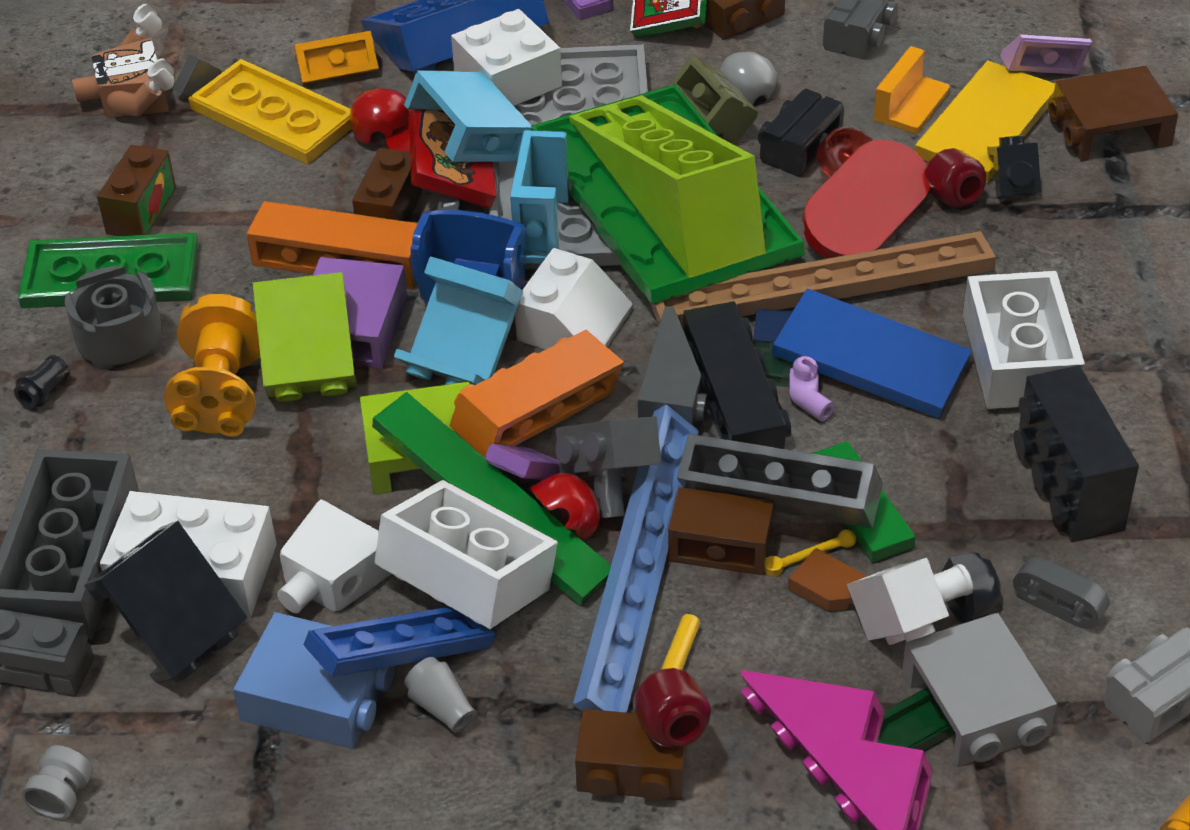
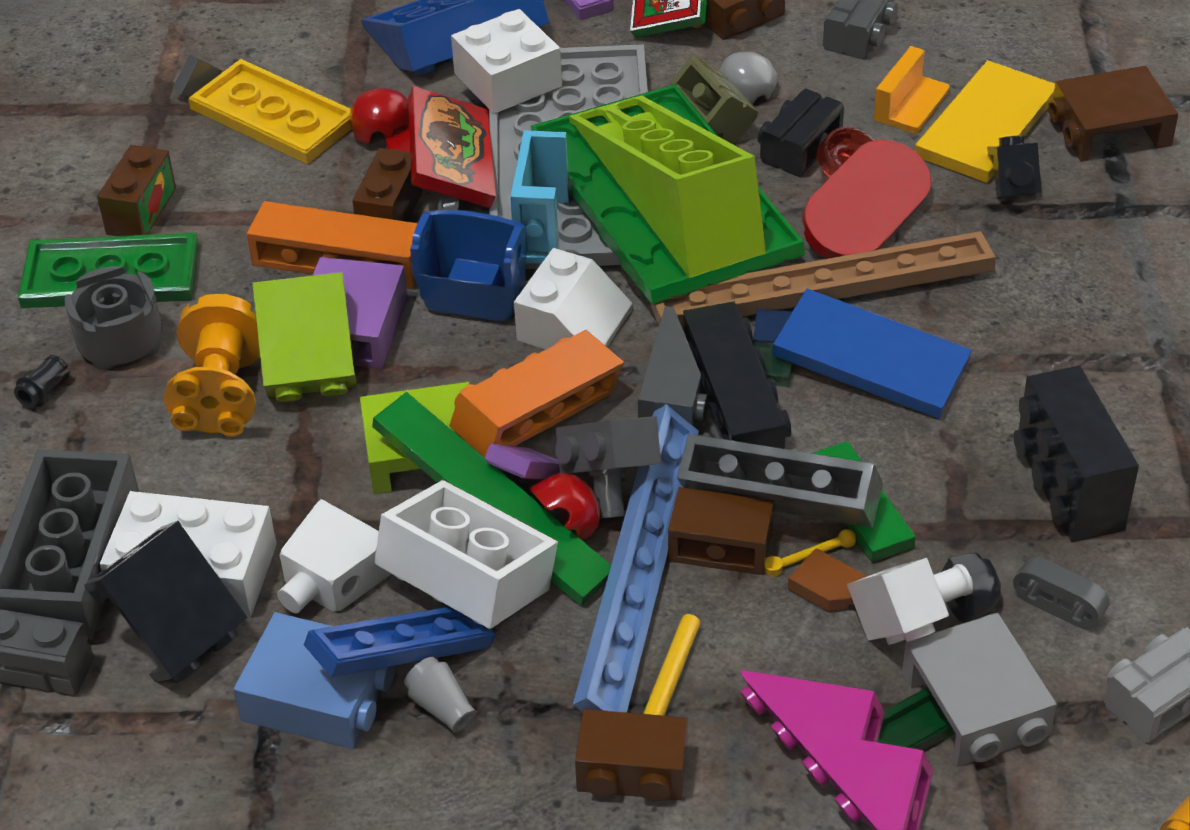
light grey wheel [21,745,94,820] -> none
torso [72,4,175,118] -> none
light orange panel [293,31,379,85] -> none
medium azure panel [394,256,523,385] -> none
medium azure panel [404,70,533,162] -> none
dark red head [633,668,711,748] -> none
lavender arm [789,356,835,422] -> none
dark red head [925,148,987,209] -> none
white brick [963,271,1085,409] -> none
lavender slope [1000,35,1092,75] -> none

